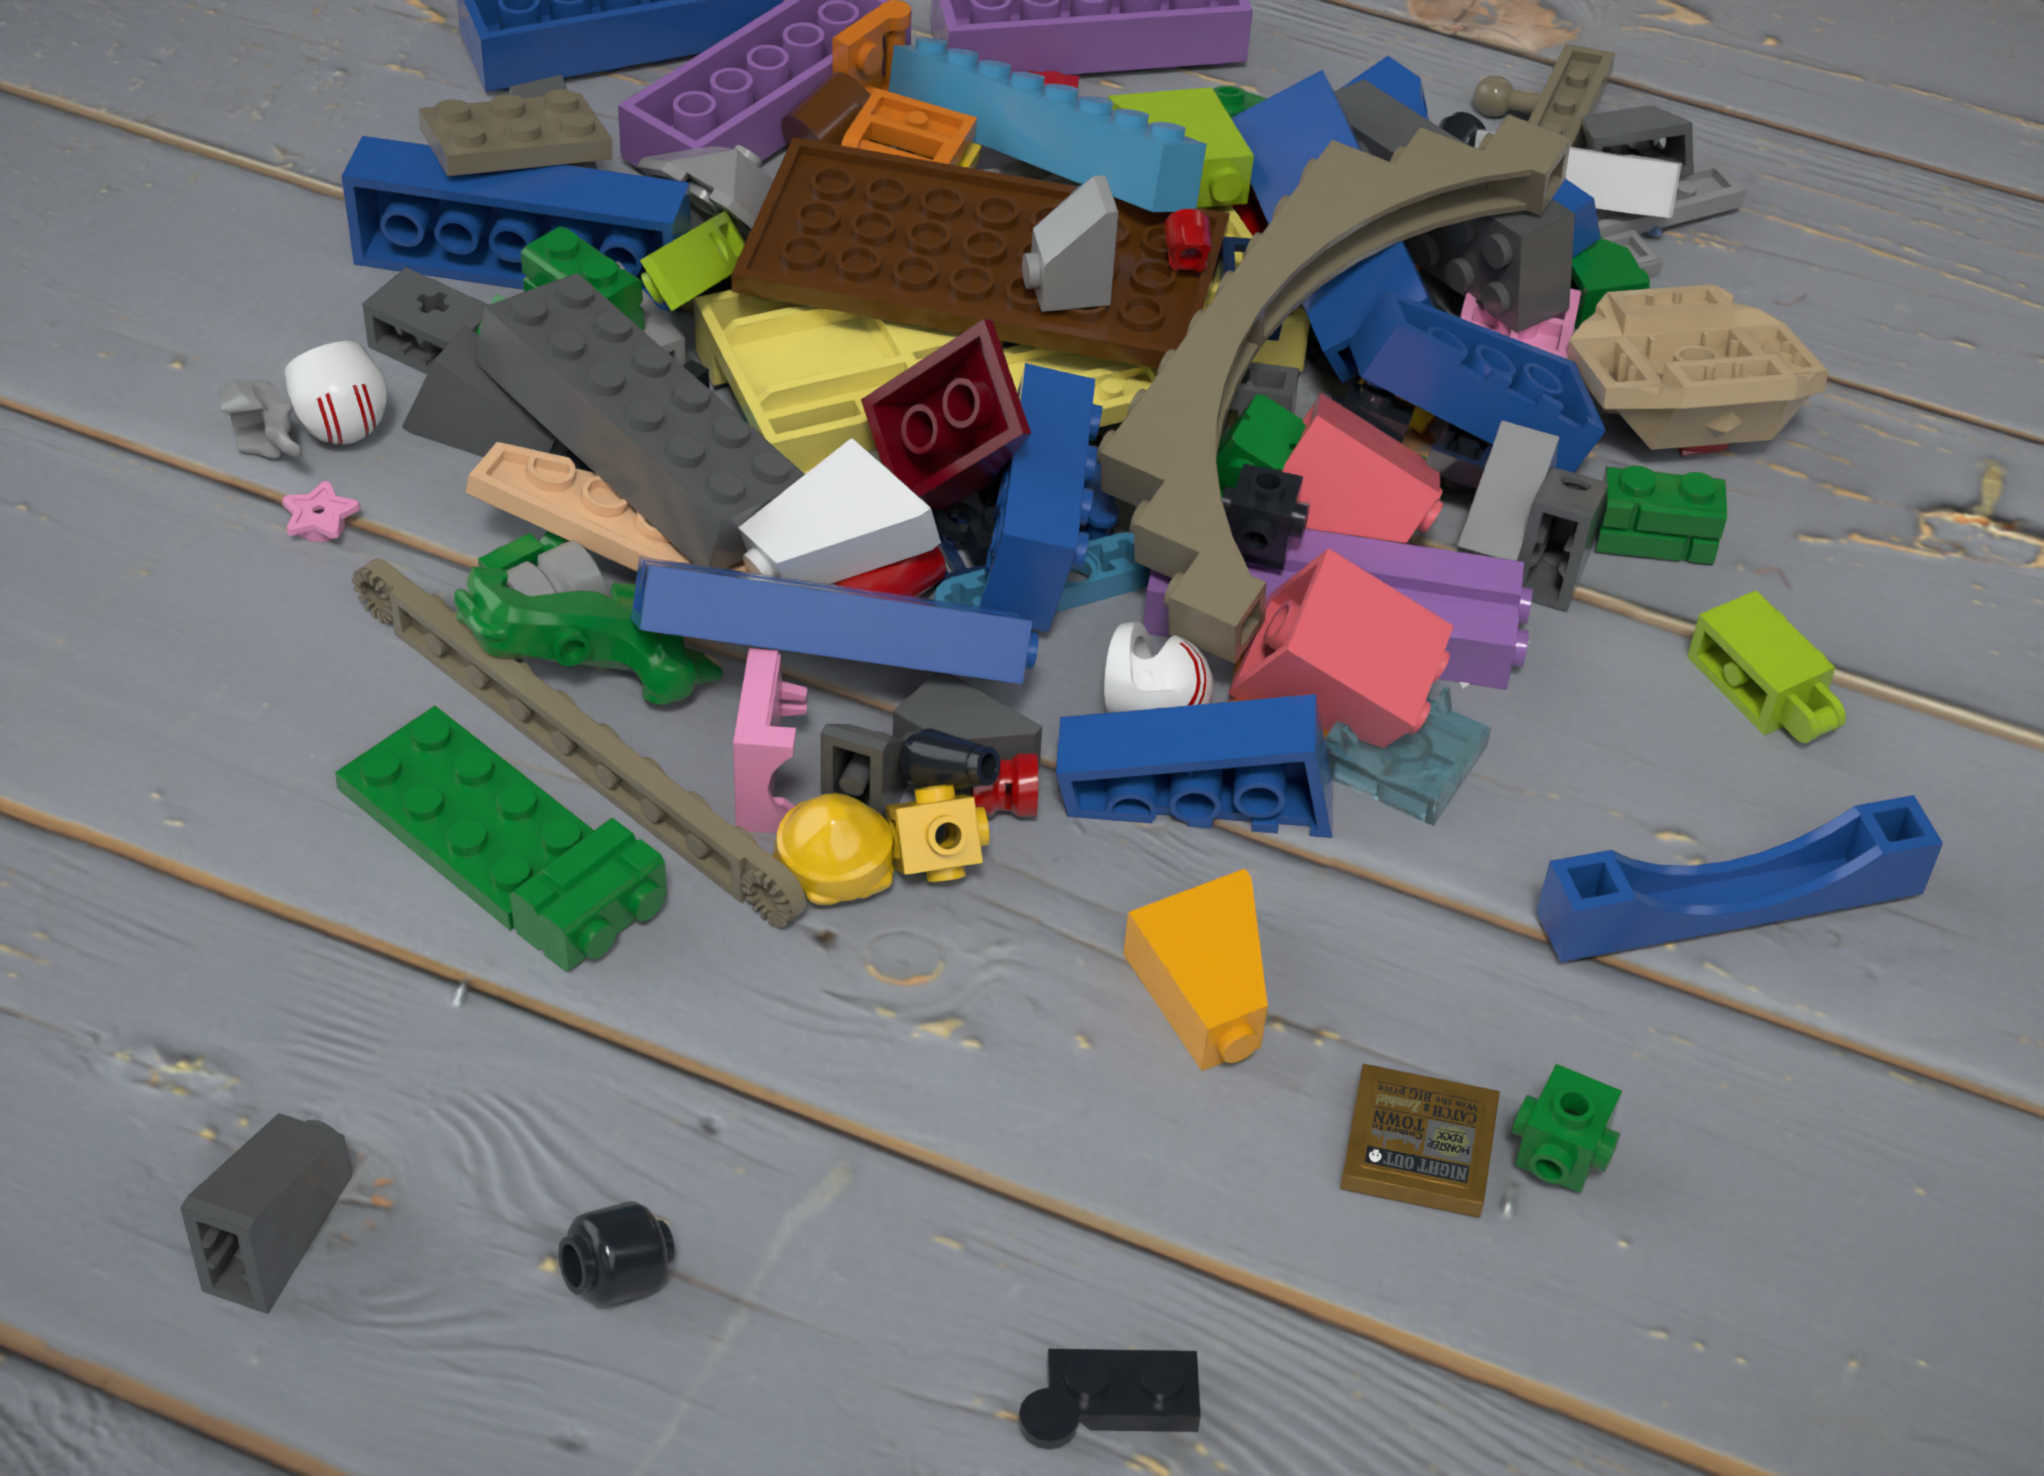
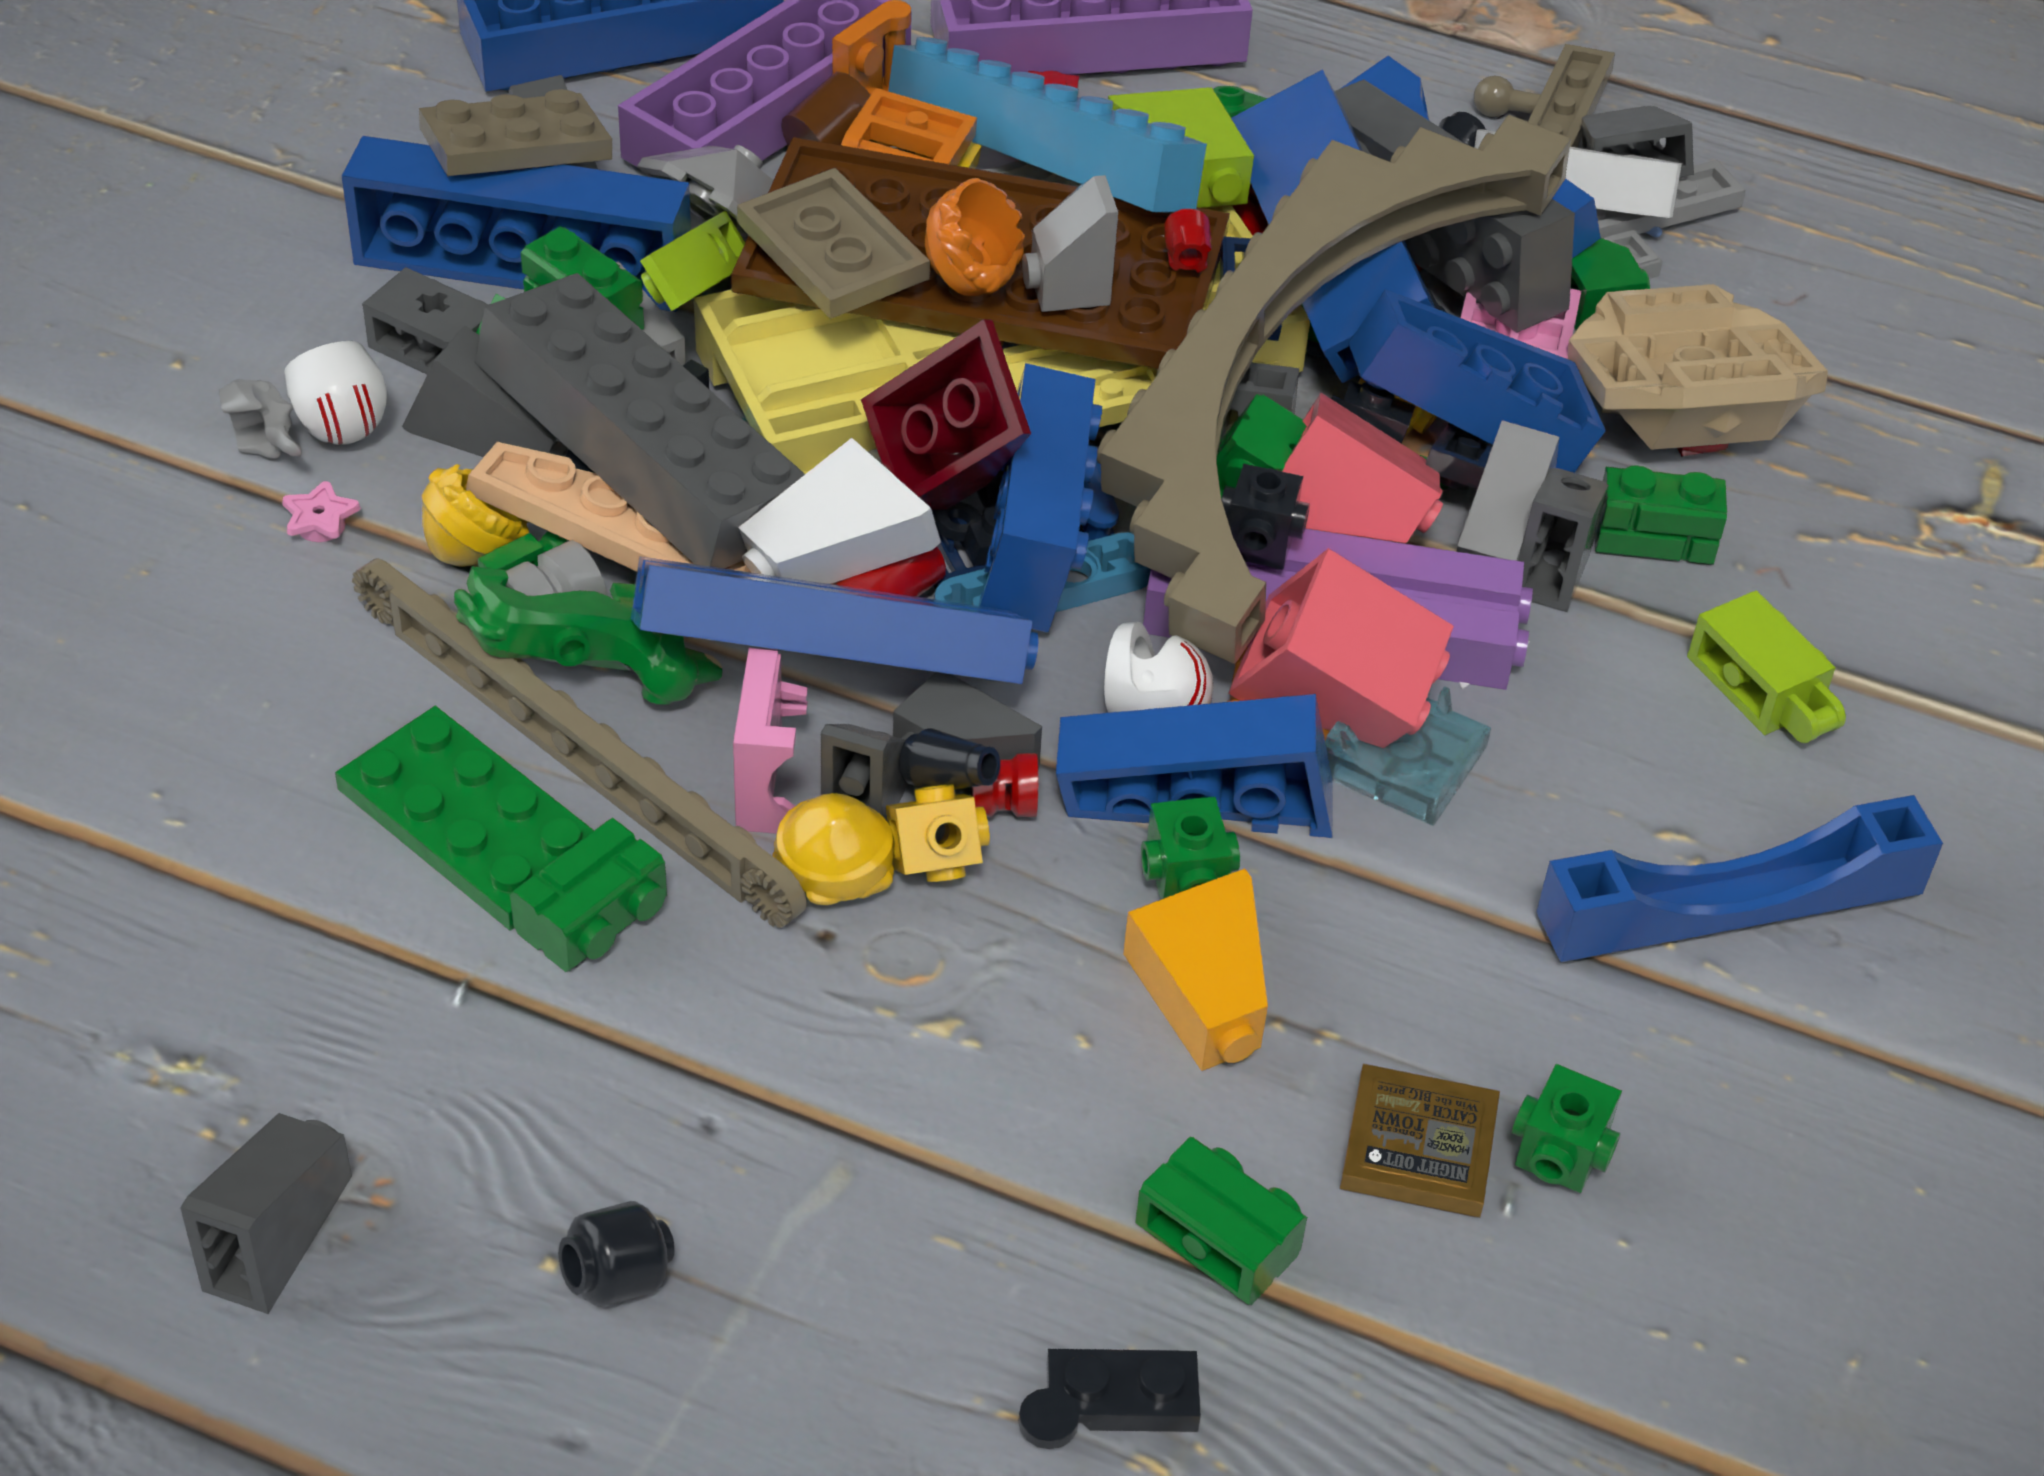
none -> yellow hair [421,464,529,566]
none -> dark tan plate [737,168,930,319]
none -> orange hair [925,178,1025,296]
none -> green brick [1135,1136,1308,1305]
none -> green brick [1141,797,1240,899]

